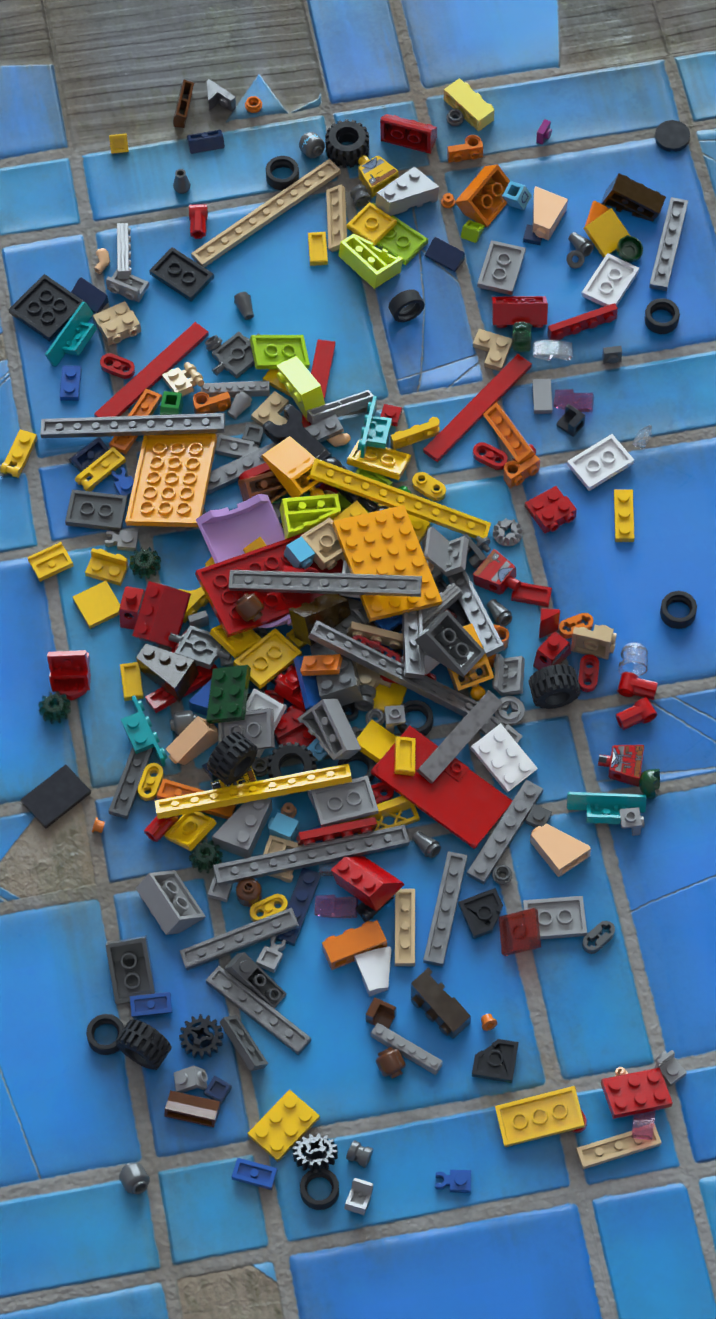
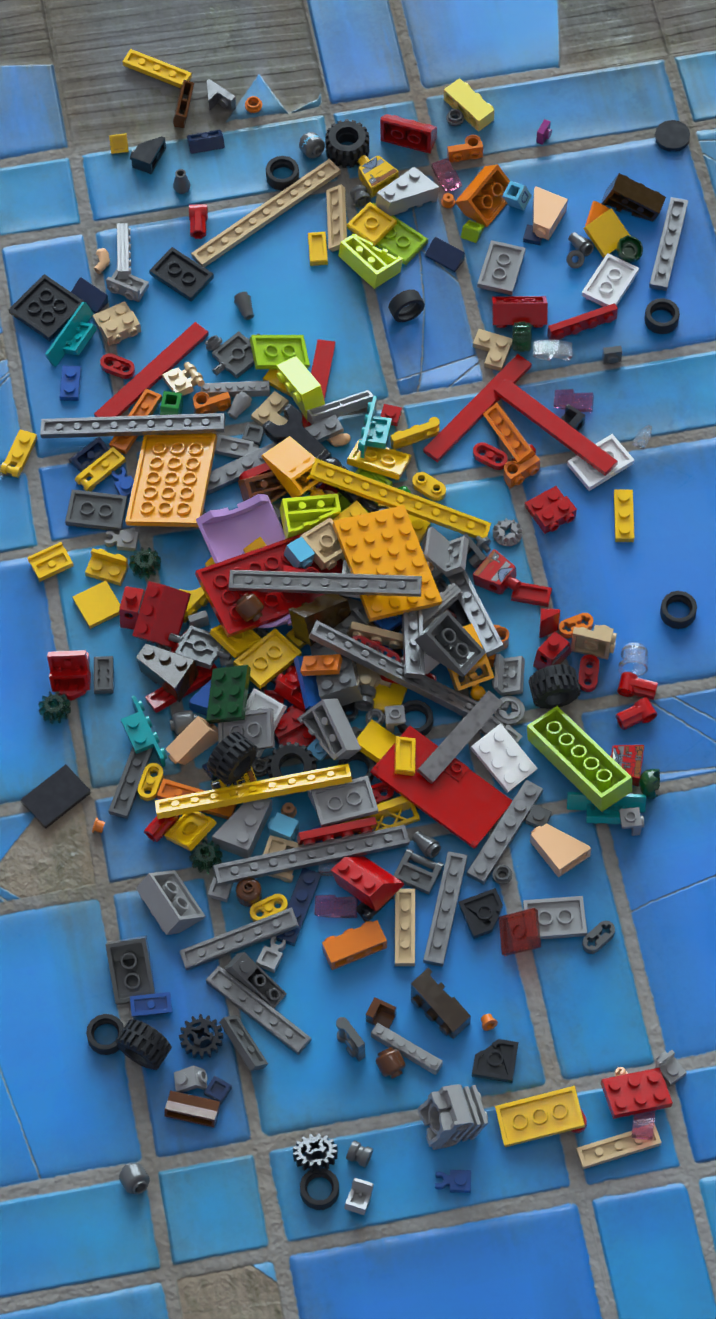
yellow tile [120,662,144,701] -> none
blue plate [232,1158,278,1190] -> none
yellow plate [247,1089,320,1162] -> none
white slope [354,947,392,997] -> none
dark grey cone [487,599,512,627] -> none
light grey tile [532,379,552,414] -> none
none -> dark grey plate [94,656,114,694]
none -> yellow plate [122,49,192,88]
none -> black slope [130,136,166,174]
none -> dark grey plate [336,1017,365,1061]
none -> dark grey plate [393,848,444,895]
none -> light grey piece [417,1084,488,1150]
none -> clear pink slope [431,158,462,192]
none -> red tile [494,378,618,476]
none -> lime brick [527,706,632,812]

